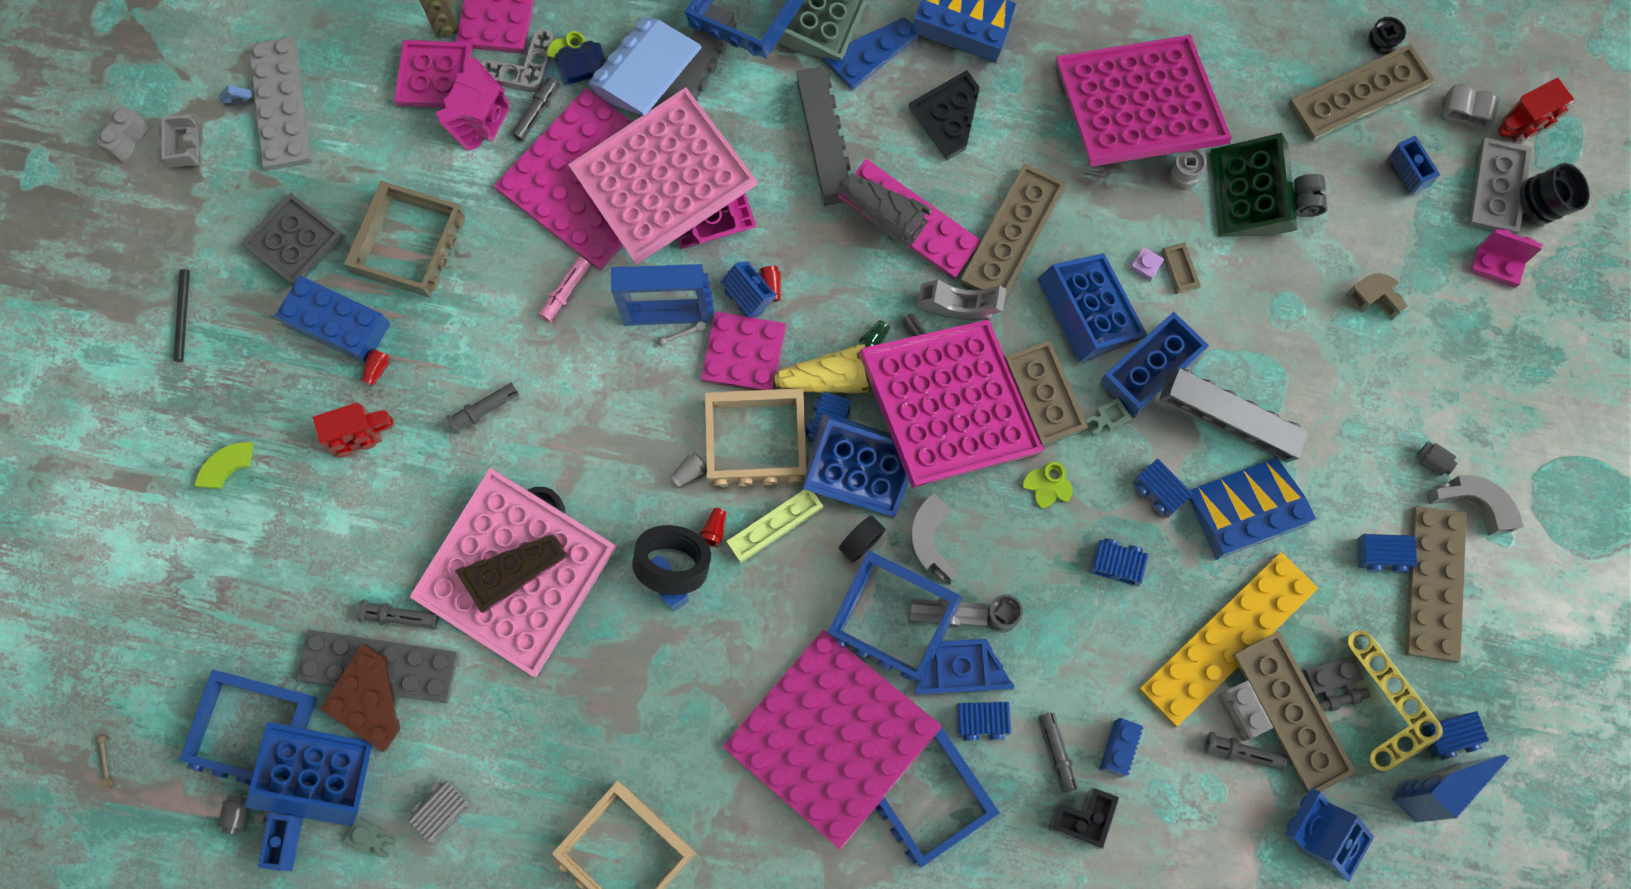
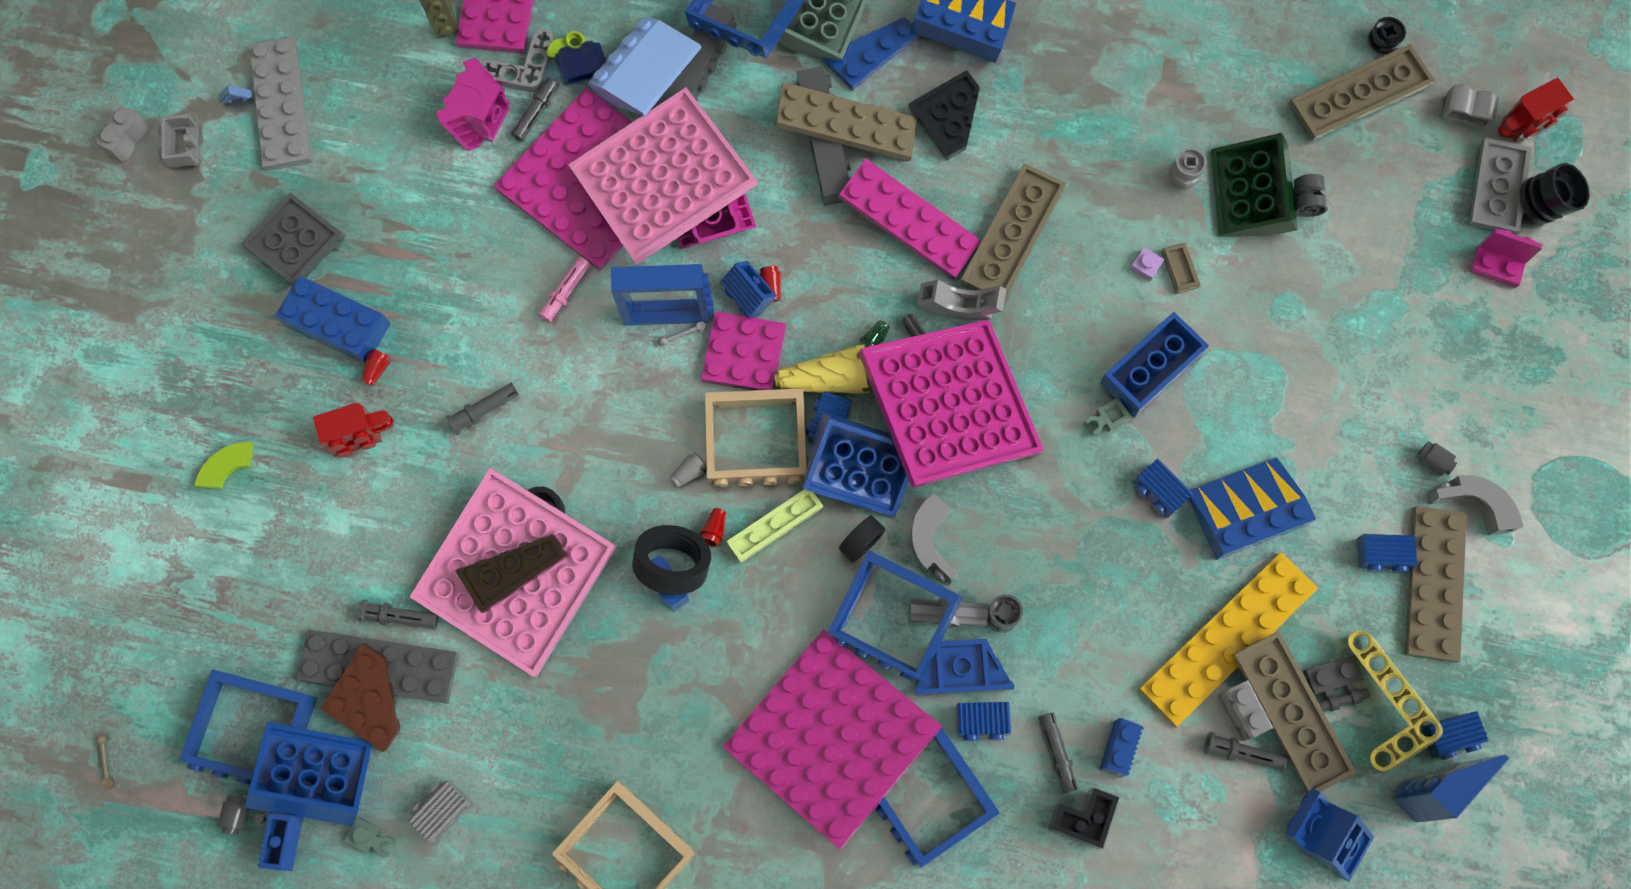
pearl dark grey bar [173,269,190,362] -> none
dark tan window [344,181,465,298] -> none
dark pink plate [394,40,473,108] -> none
dark grey cone [839,173,932,250] -> none
dark tan plate [1005,340,1088,446] -> none
lime plate [1023,462,1073,509] -> none
blue slope [1037,253,1147,362] -> none
dark pink plate [1055,35,1232,167] -> none
blue brick [1089,538,1149,587] -> none
brick [1159,368,1309,463] -> none
dark tan brick [1346,274,1408,320] -> none
blue brick [1388,136,1440,195] -> none
none -> dark tan plate [775,82,917,162]

